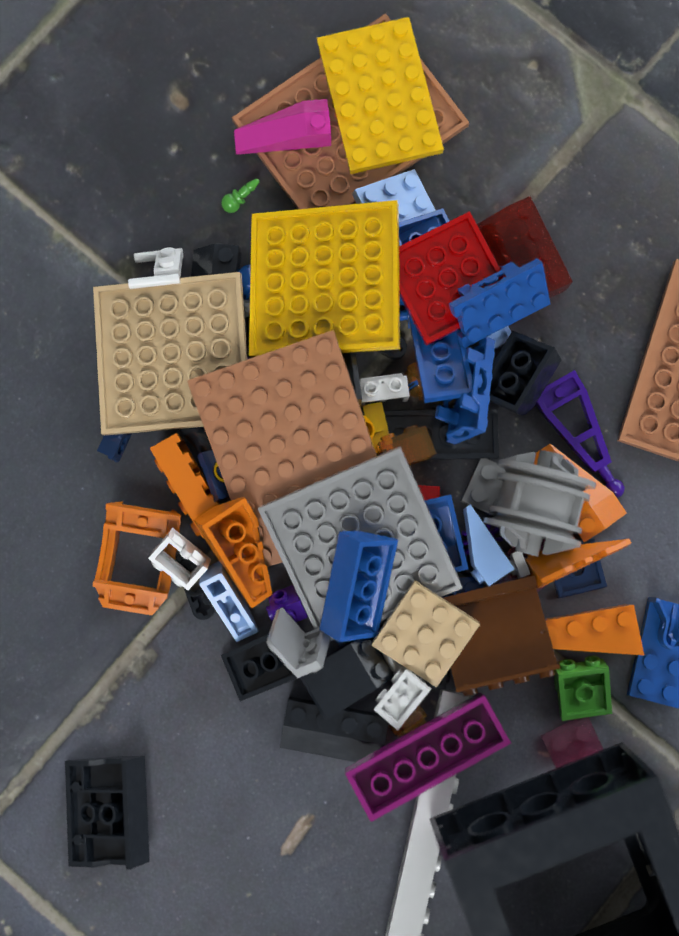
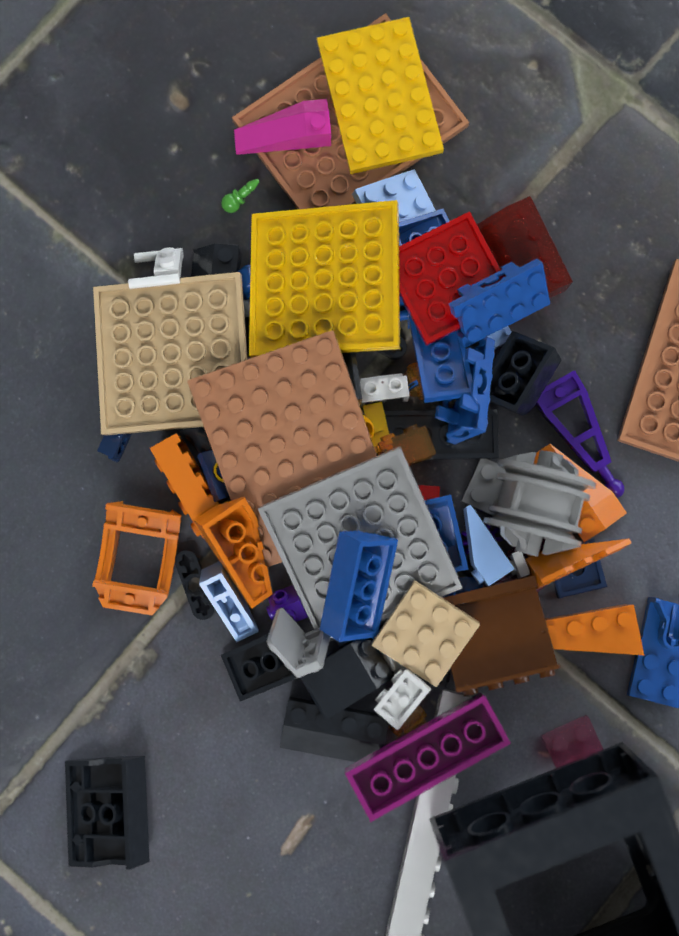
white window [148,528,211,590] -> none
bright green plate [554,656,612,721] -> none

